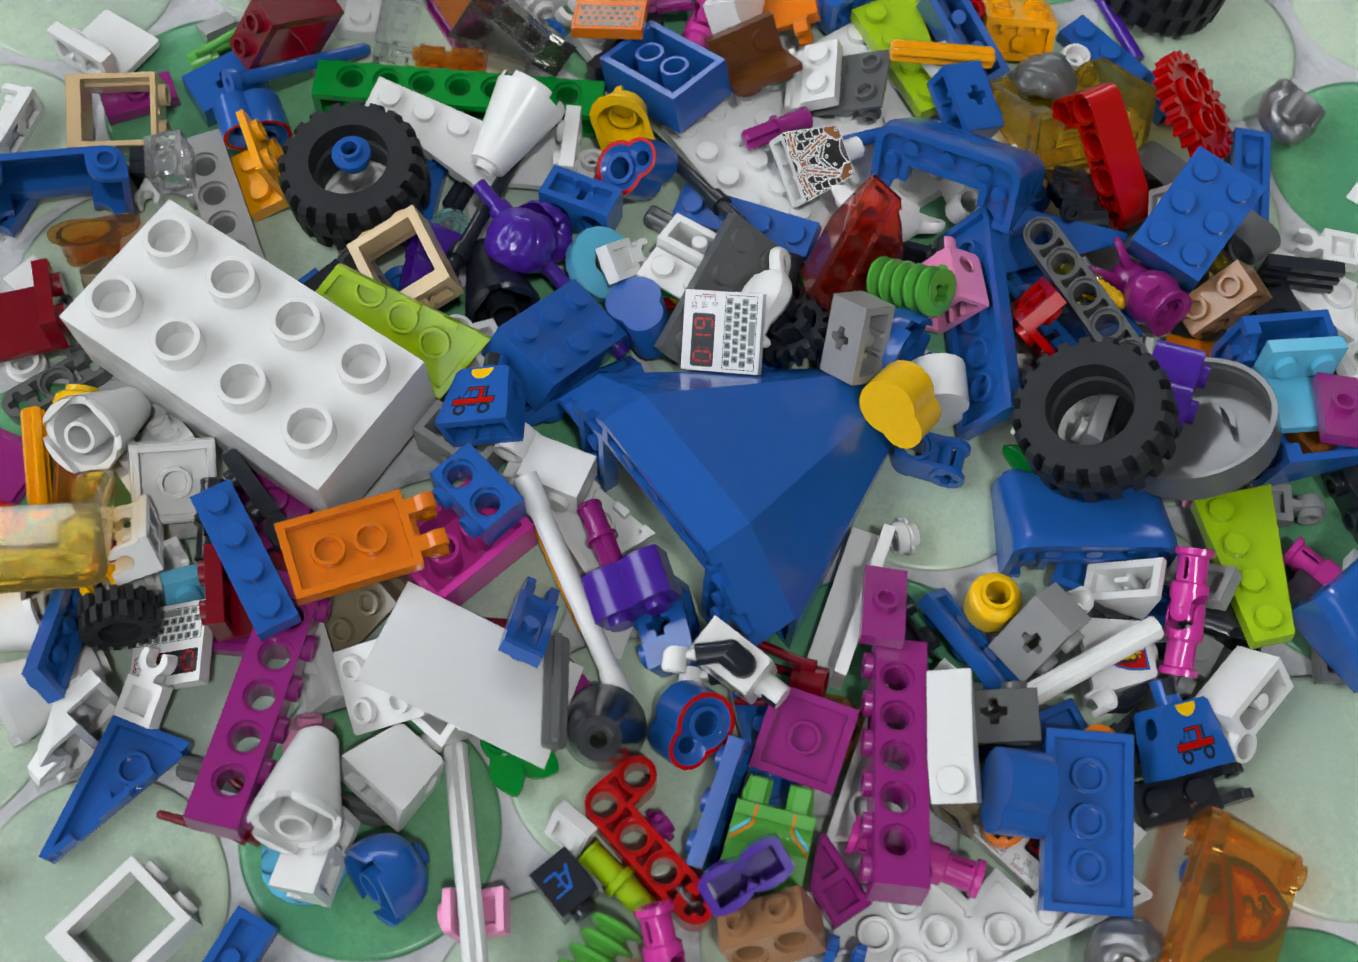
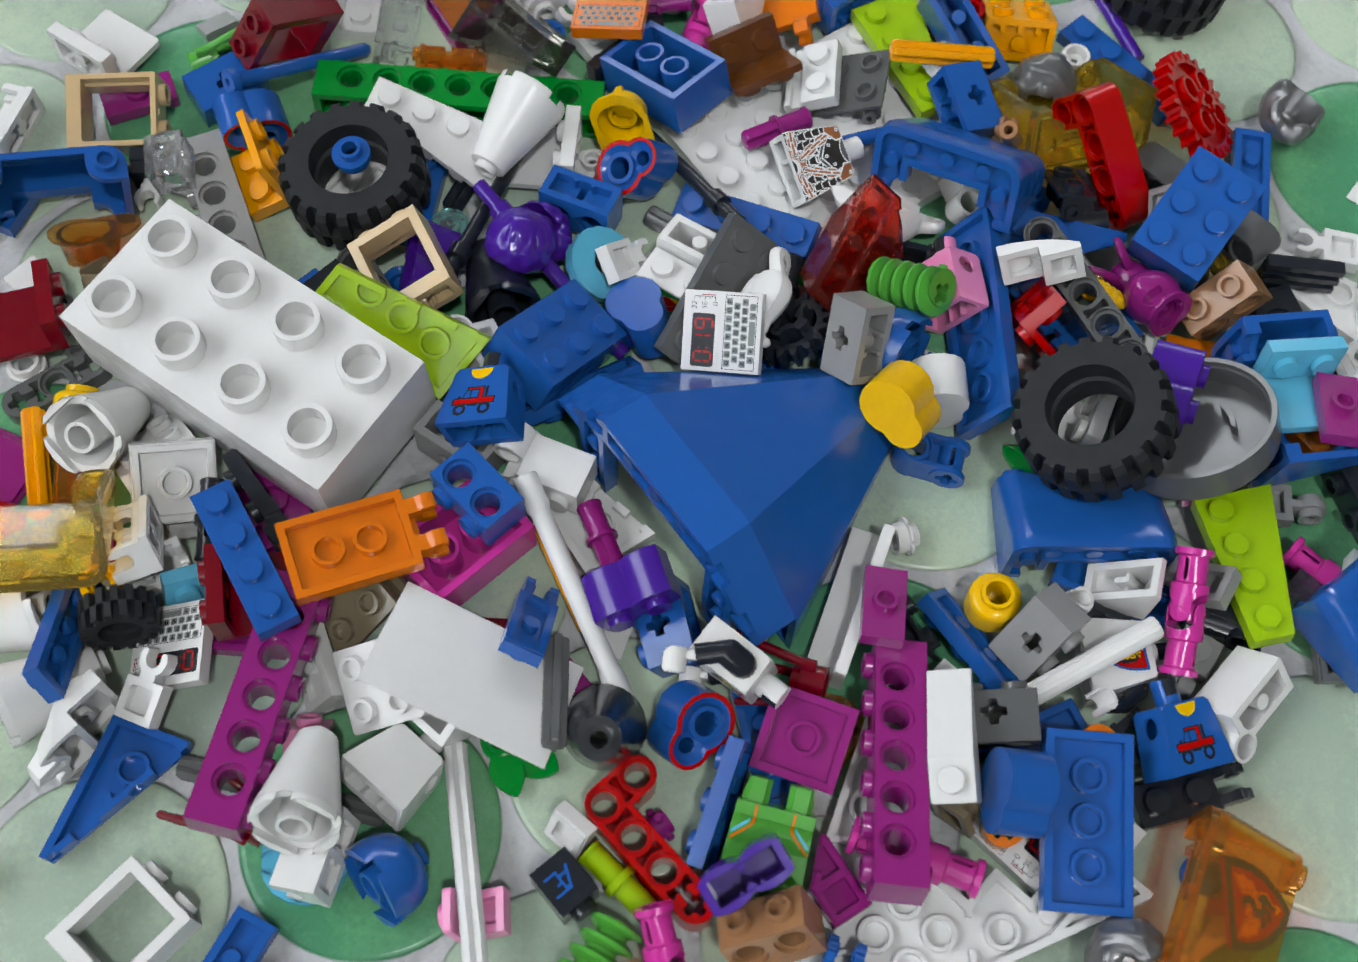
none -> medium nougat arm [994,115,1023,147]
none -> white slope [996,239,1086,286]

